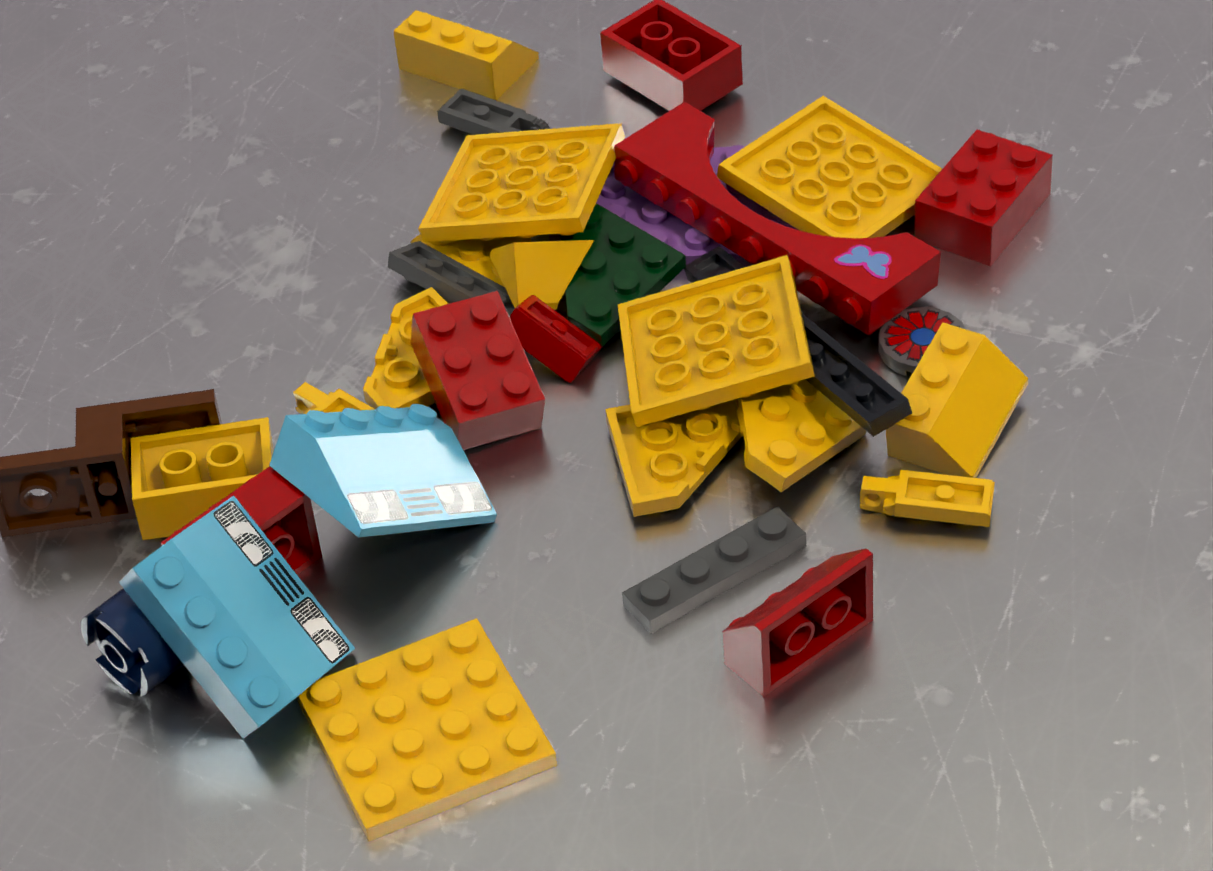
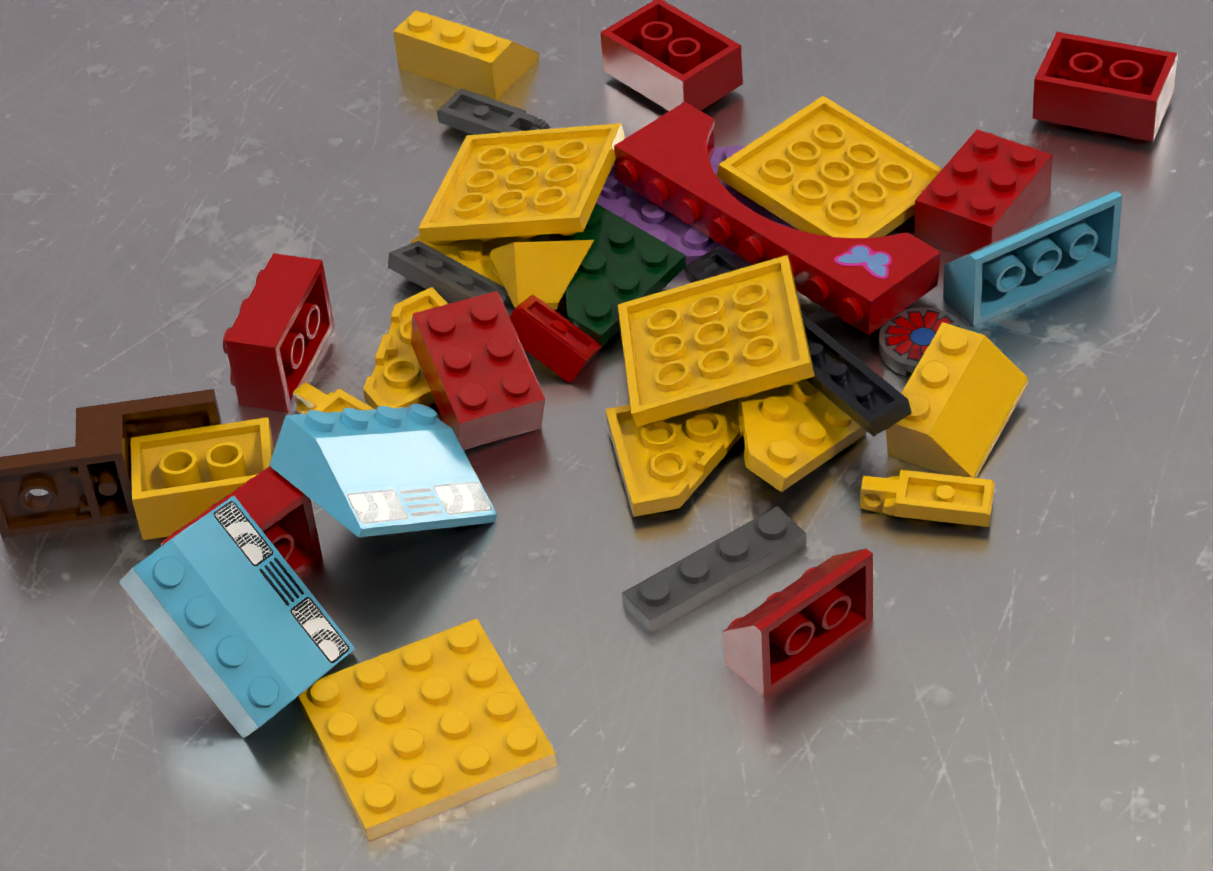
dark blue brick [81,588,184,696] -> none
none -> red brick [223,253,335,413]
none -> medium azure slope [943,191,1122,327]
none -> red brick [1032,32,1178,141]

